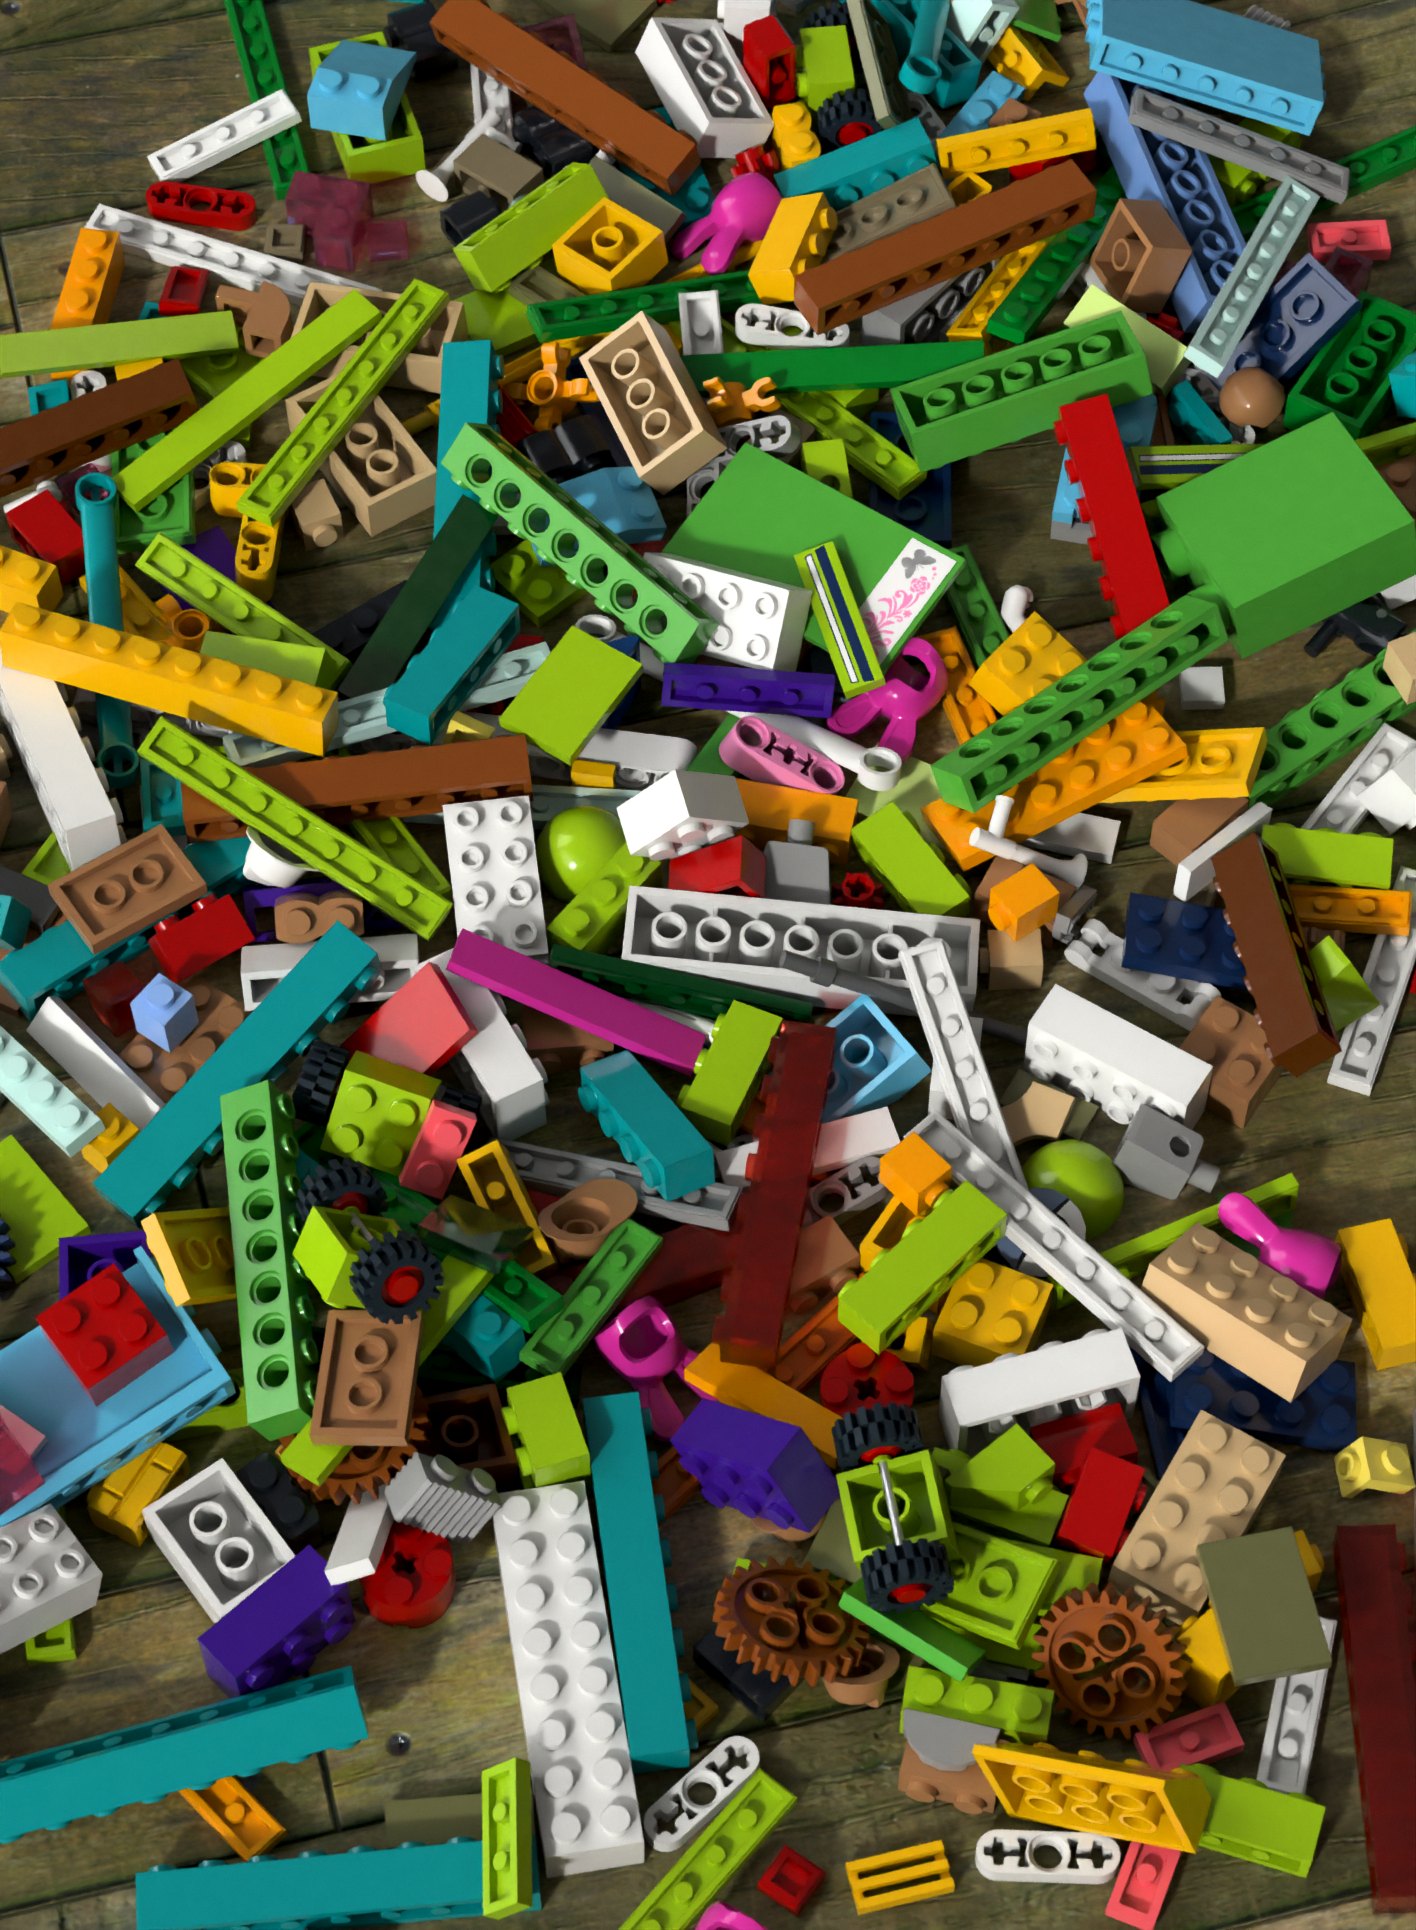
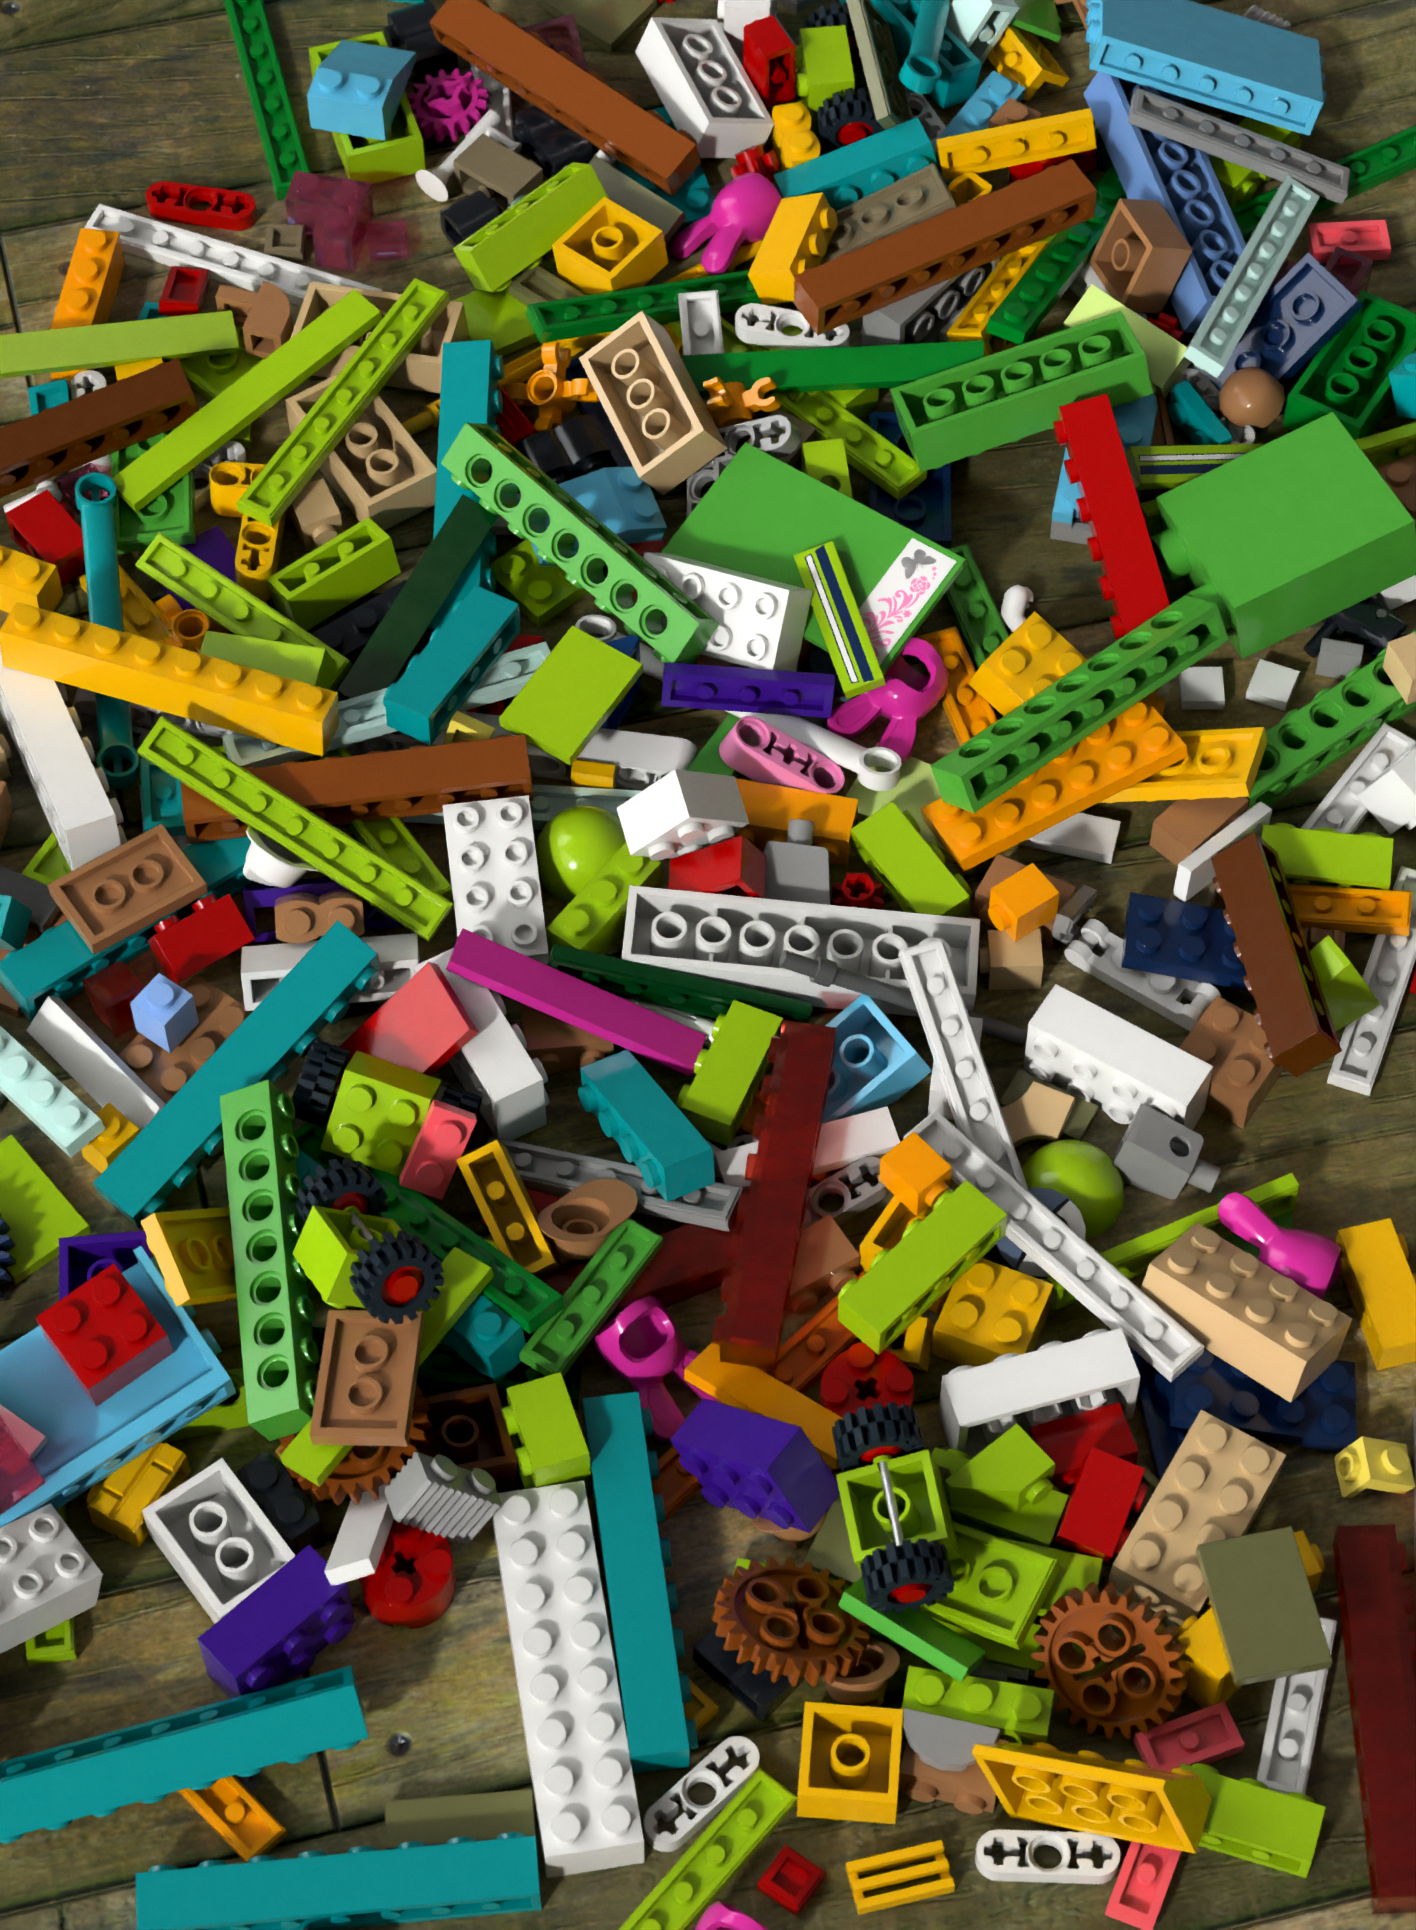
white tile [147,89,302,183] -> none
tile [415,1194,534,1275] -> none
lime plate [482,1757,533,1920] -> none
white piece [969,795,1088,892] -> none
none -> lime brick [267,517,401,631]
none -> dark pink gear [407,68,490,143]
none -> yellow brick [797,1702,903,1824]
none -> white tile [1245,659,1300,711]
none -> light grey tile [1315,638,1364,679]

